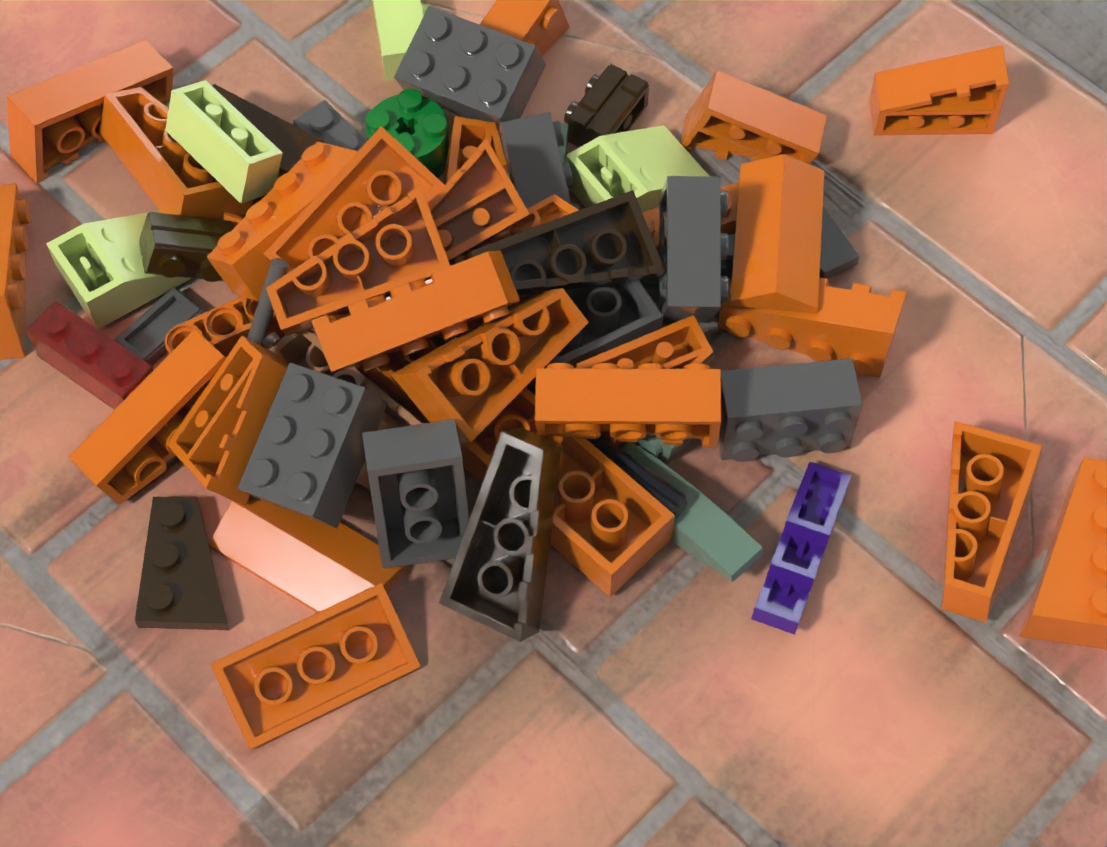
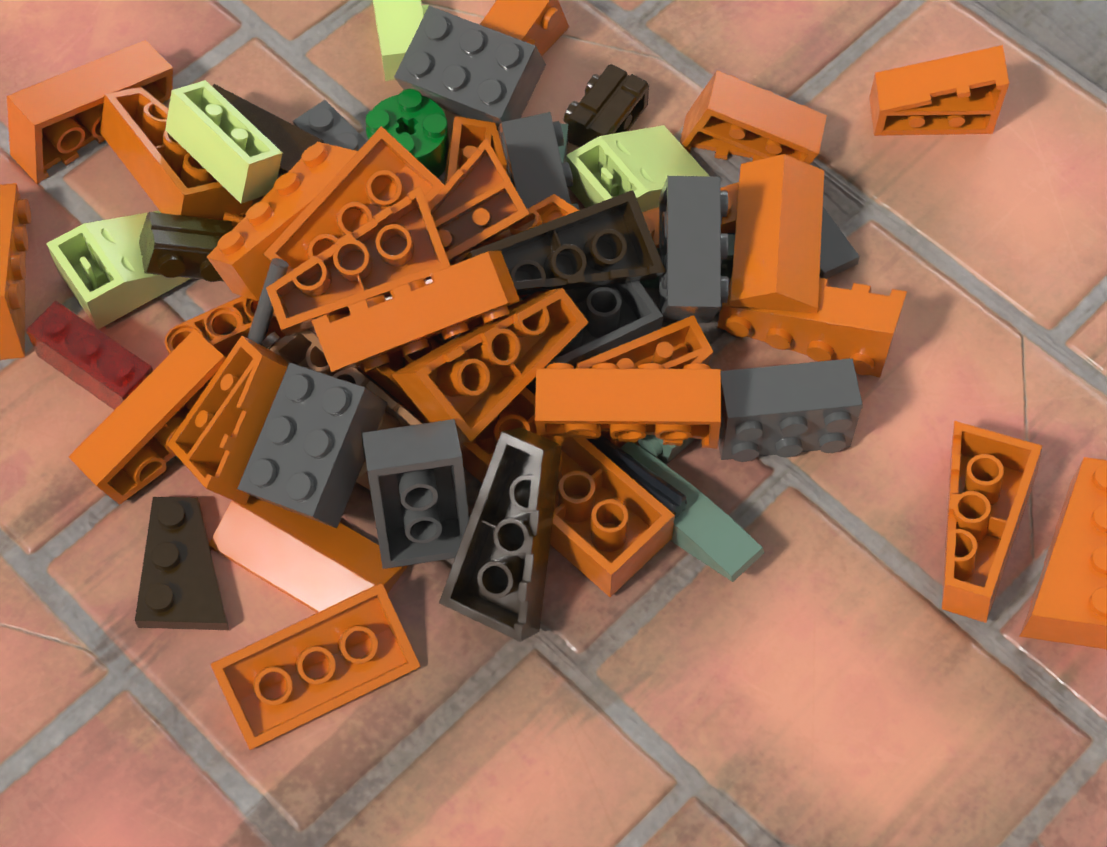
dark grey tile [113,287,204,372] -> none
dark purple slope [751,461,851,635] -> none

